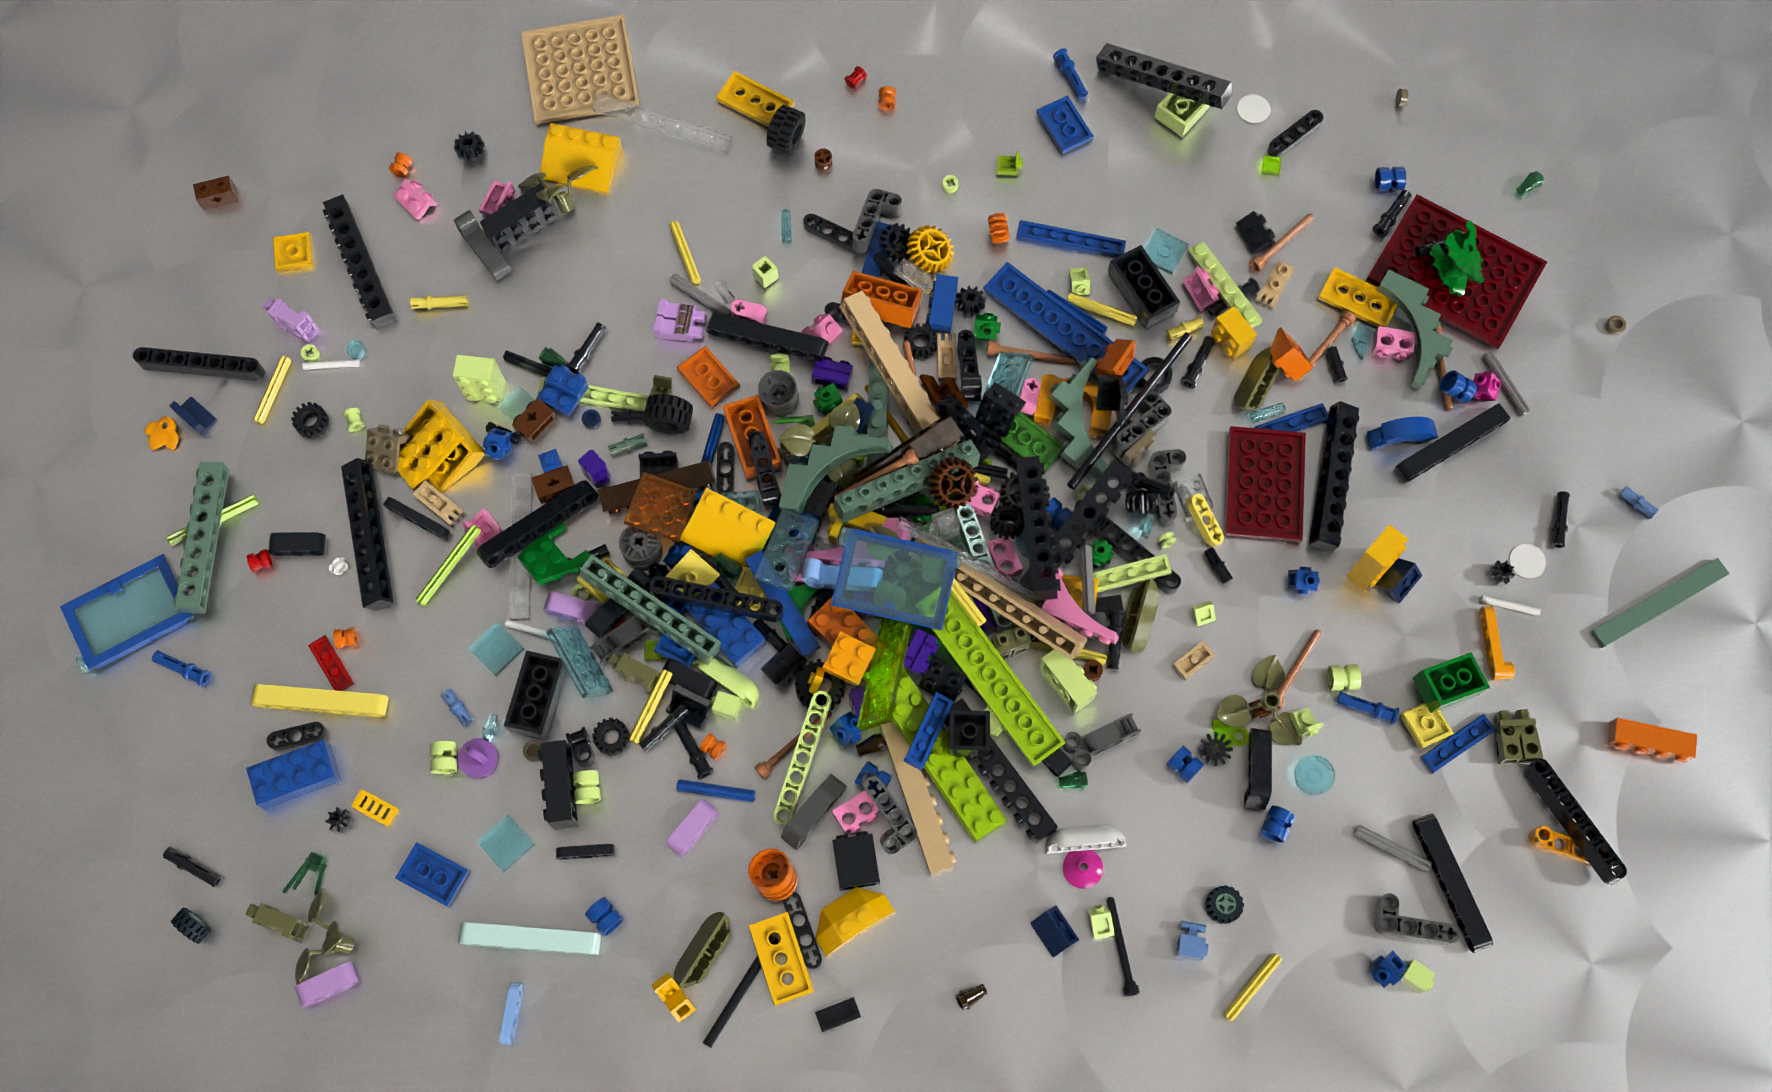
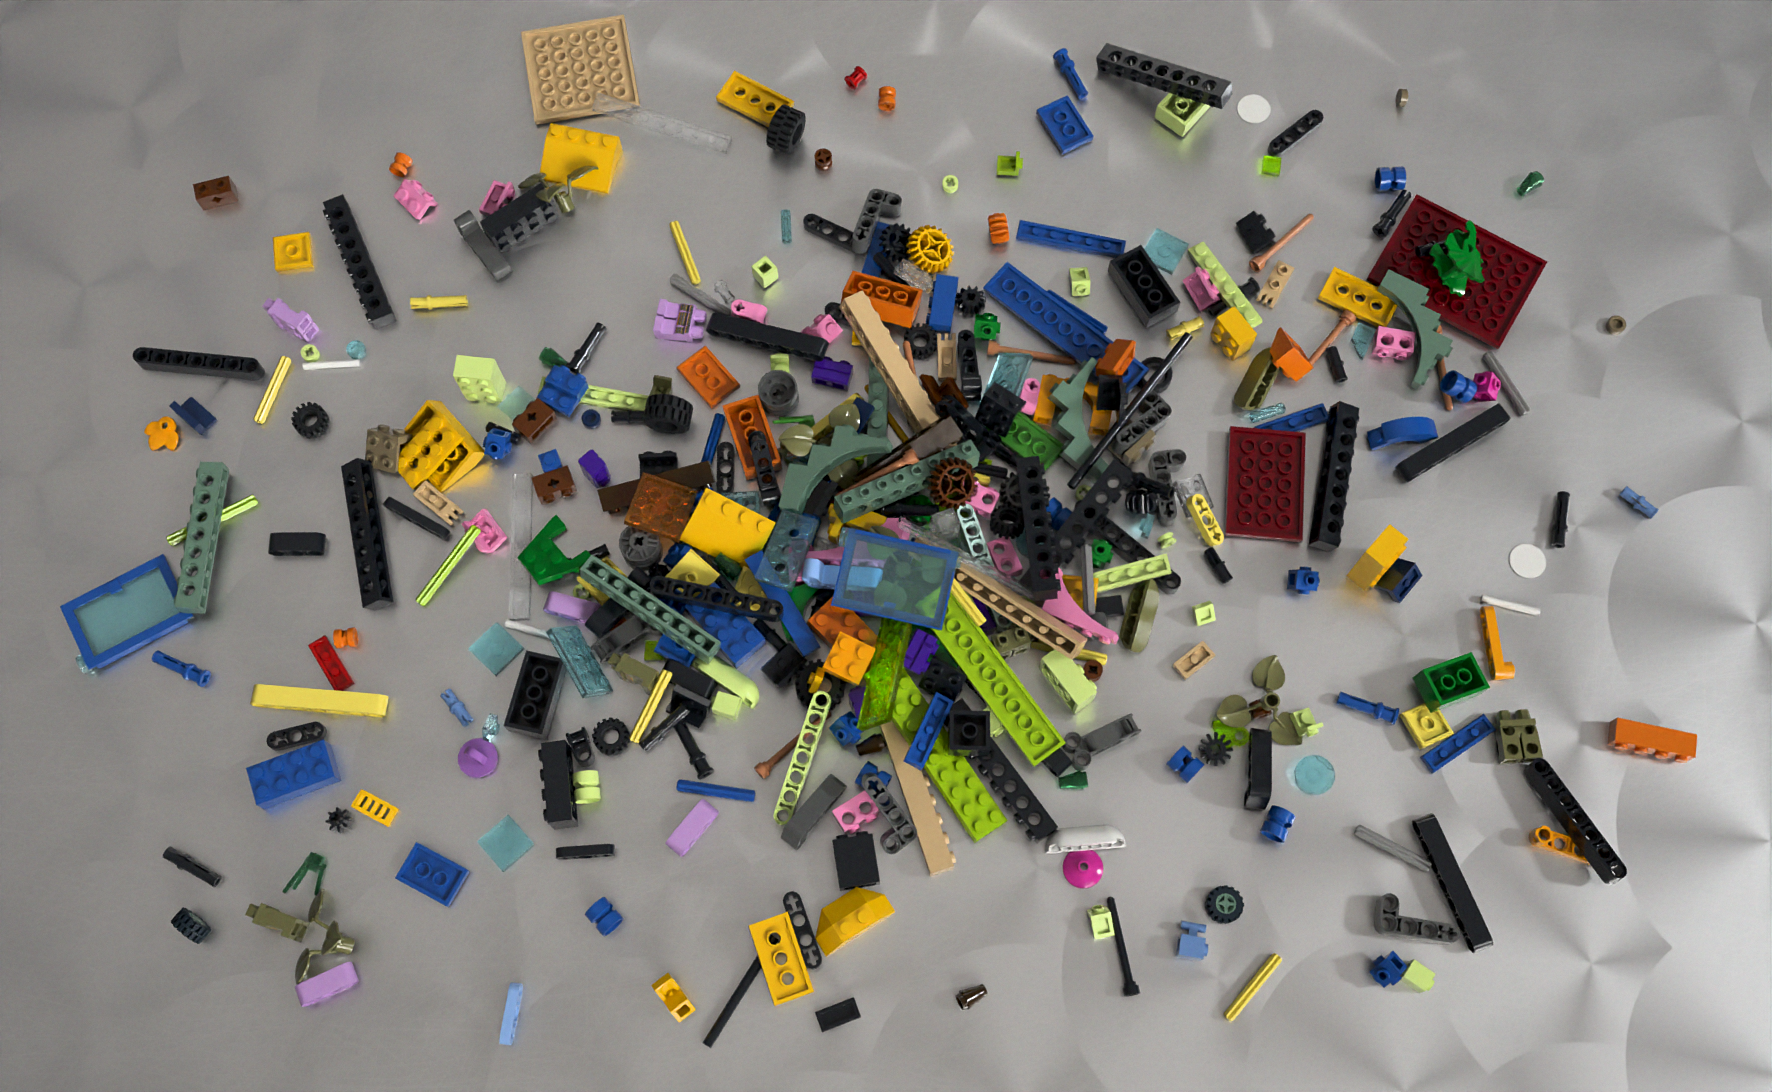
red wheel [246,549,273,573] -> none
white plate [329,557,348,575] -> none
yellowish green bush [343,408,365,432] -> none
yellowish green wheel [430,741,457,774] -> none
black gear [454,131,485,162] -> none
light aqua beam [458,922,601,955] -> none
black beam [477,480,598,568] -> none
black axle [503,350,552,377] -> none
dark tan tile [523,741,541,762] -> none
sand green pin [608,433,647,457] -> none
olive brick [674,912,731,988] -> none
orange wheel [699,733,727,760] -> none
orange wheel [748,848,798,902] -> none
green brick [813,383,843,415] -> none
dark blue panel [1031,905,1079,957] -> none
light yellow axle [1067,293,1137,326] -> none
black pin [1107,610,1126,669] -> none
black pin [1180,336,1216,389] -> none
nougat piece [1274,630,1321,710] -> none
yellowish green wheel [1327,664,1361,691] -> none
black gear [1489,560,1515,584] -> none
sand green tile [1591,558,1730,648] -> none

